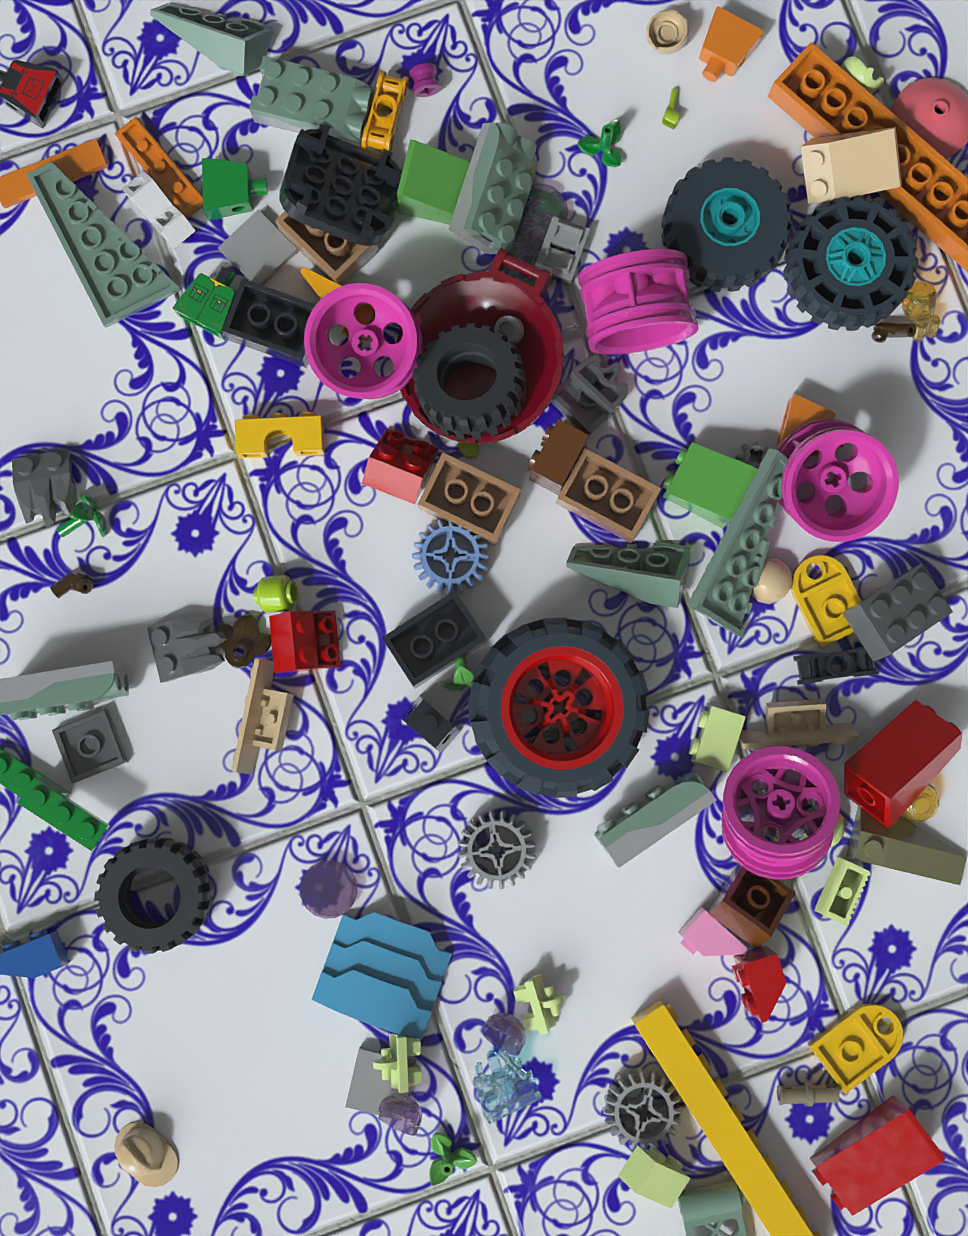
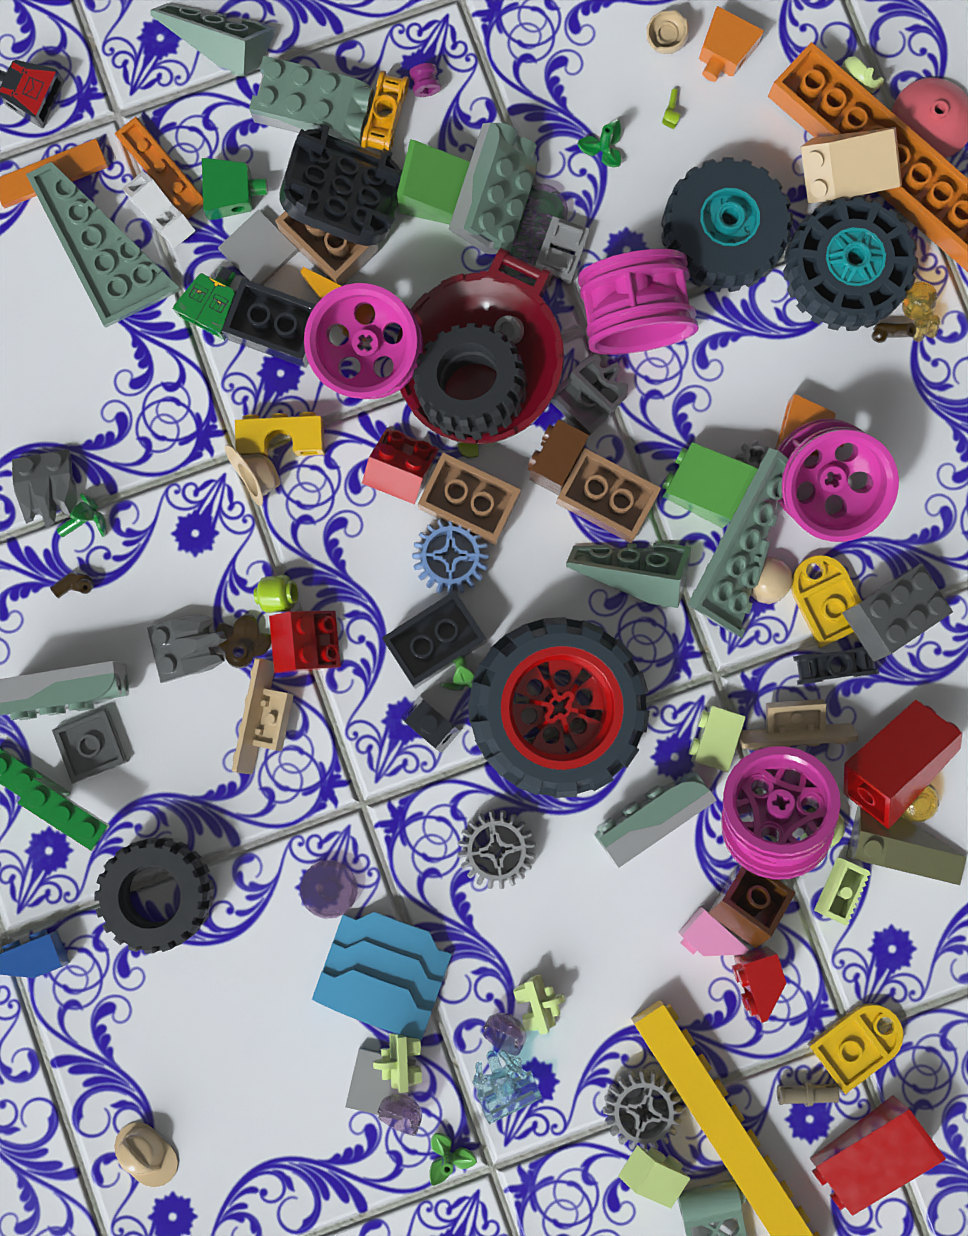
none -> tan piece [224,445,280,506]

